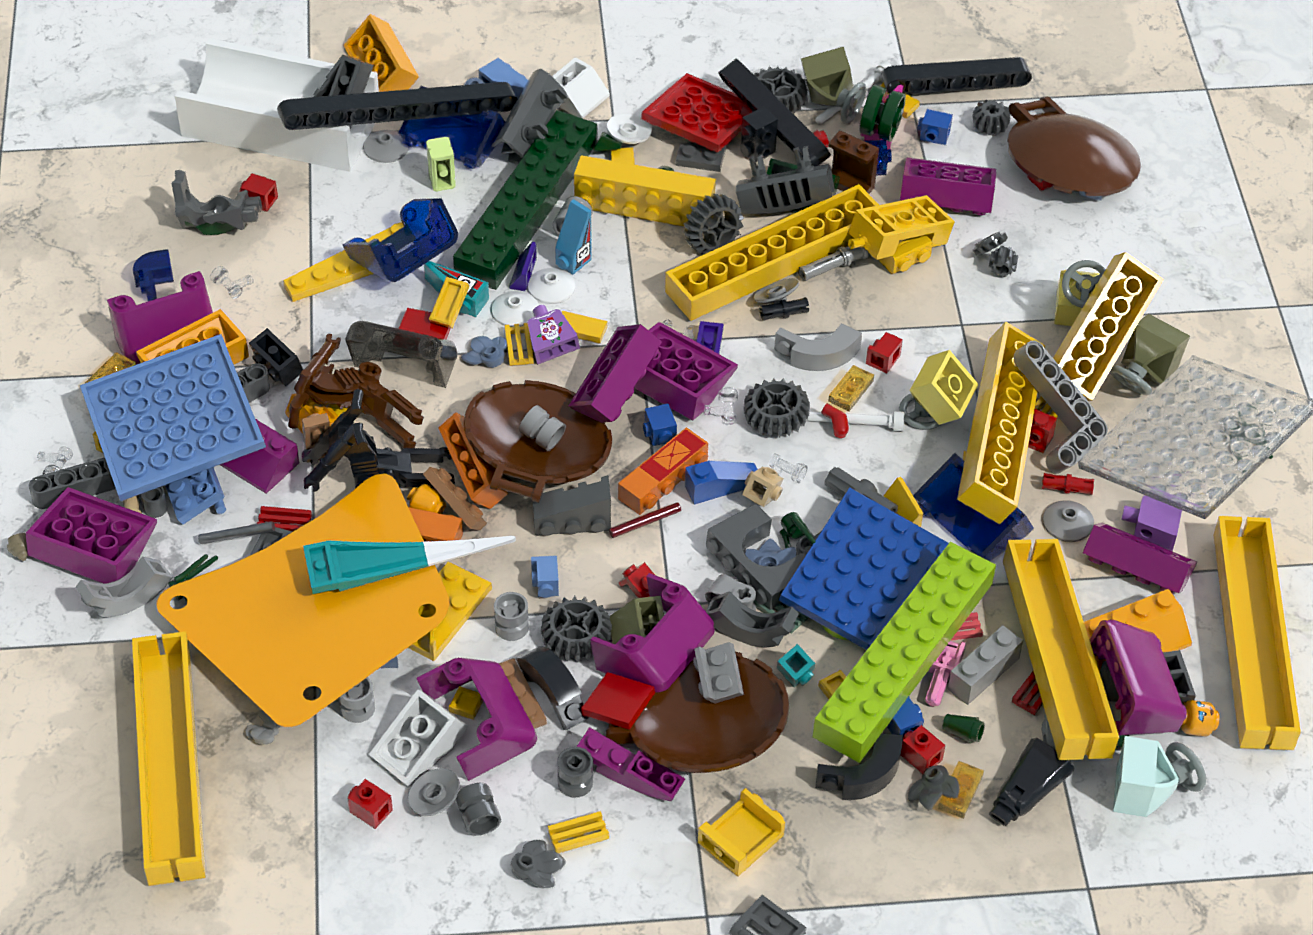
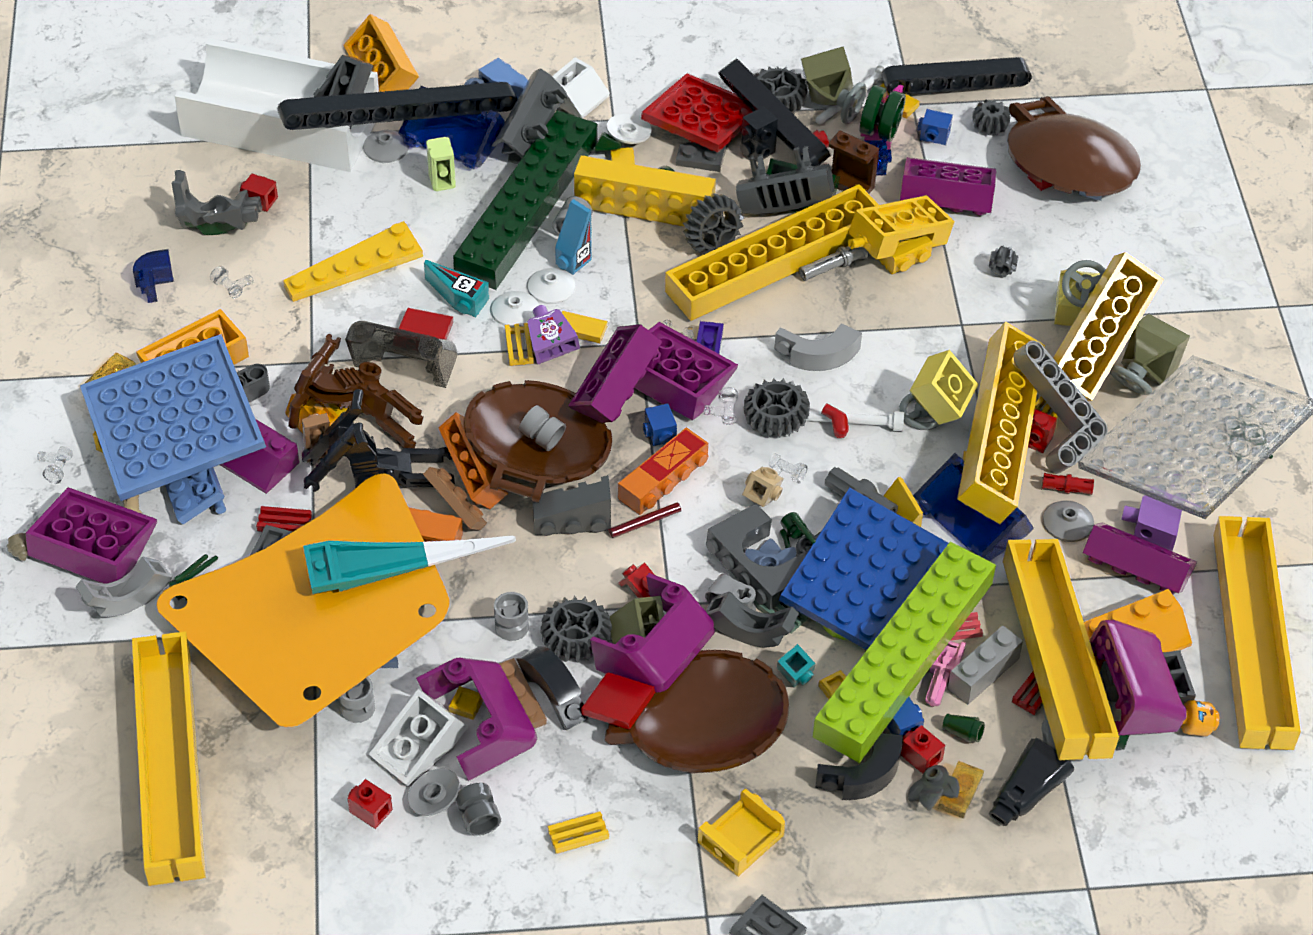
dark grey beam [29,457,167,518] -> none
magenta windscreen [107,271,213,367] -> none
flat silver bar [198,521,275,544] -> none
light grey piece [246,711,283,745] -> none
black brick [249,328,303,386] -> none
clear blue windscreen [342,198,458,282] -> none
light orange head [407,484,446,514] -> none
yellow plate [408,561,492,661] -> none
yellow tile [429,277,470,329] -> none
sand blue plate [461,336,507,368] -> none
dark purple slope [509,242,537,291] -> none
dark grey plate [511,840,566,888] -> none
medium blue brick [531,556,559,598] -> none
dark grey wheel [557,747,593,798] -> none
magenta slope [576,727,685,802] -> none
blue slope [685,461,758,505] -> none
light grey bracket [694,642,744,703] -> none
light grey dish [754,278,799,304] -> none
black pin [759,297,809,321] -> none
clear yellow plate [828,365,874,412] -> none
red brick [866,332,903,374] -> none
dark grey gear [972,231,1008,256] -> none
light aqua piece [1113,736,1206,817] -> none

